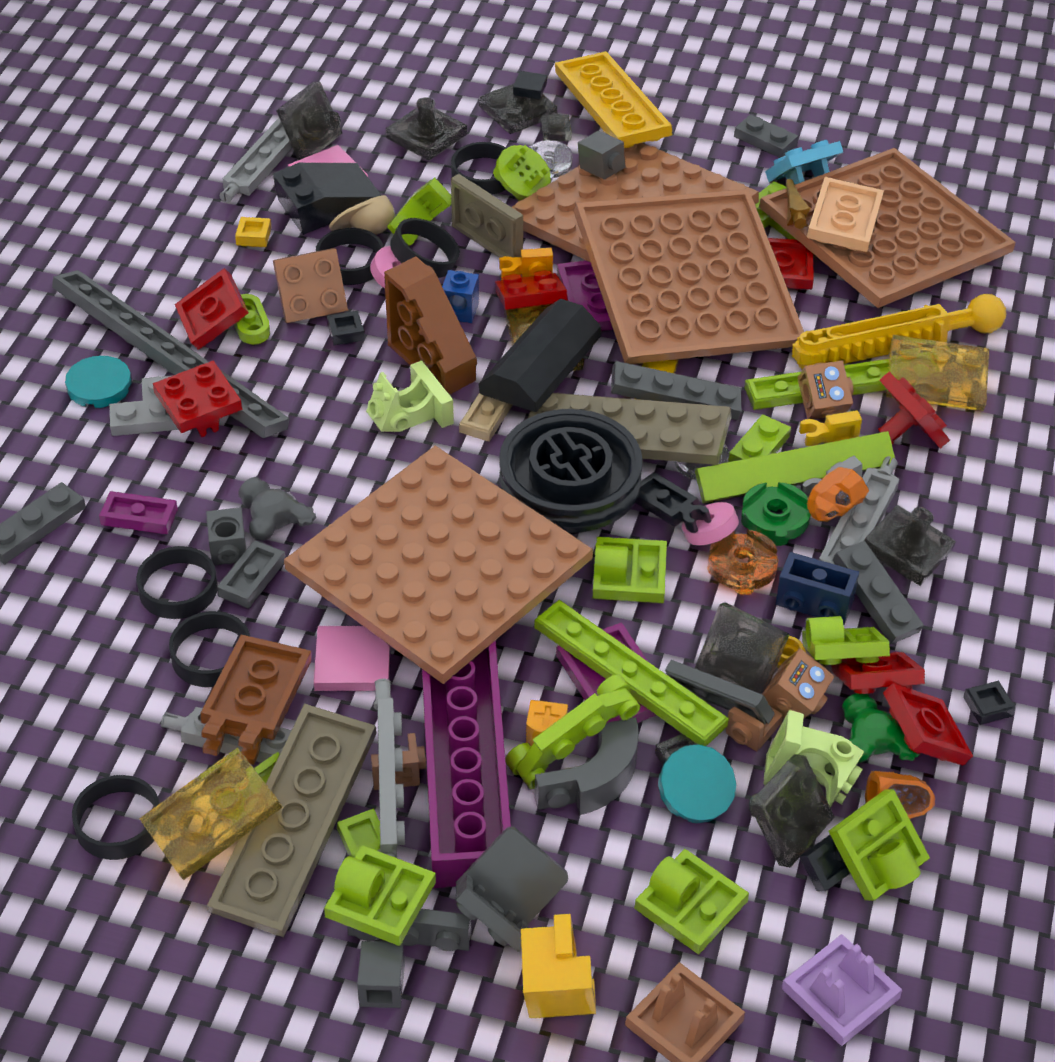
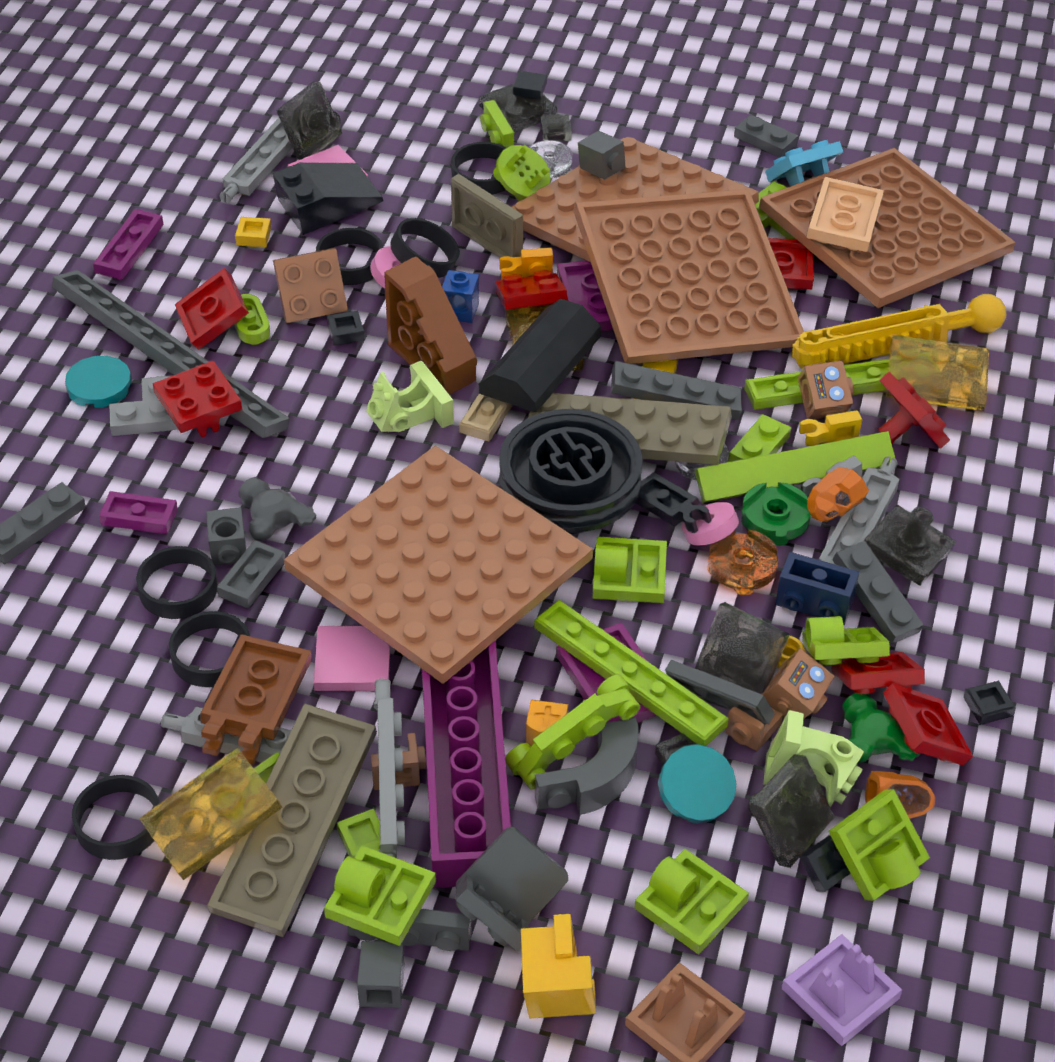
tan cap [329,195,395,235] -> none
clear smoke plate [386,97,467,161] -> none
lime bracket [387,177,451,246] -> none
yellow plate [555,51,672,148] -> none
pearl gold piece [786,179,811,229] -> none
none -> magenta plate [93,209,164,280]
none -> lime plate [480,100,514,148]

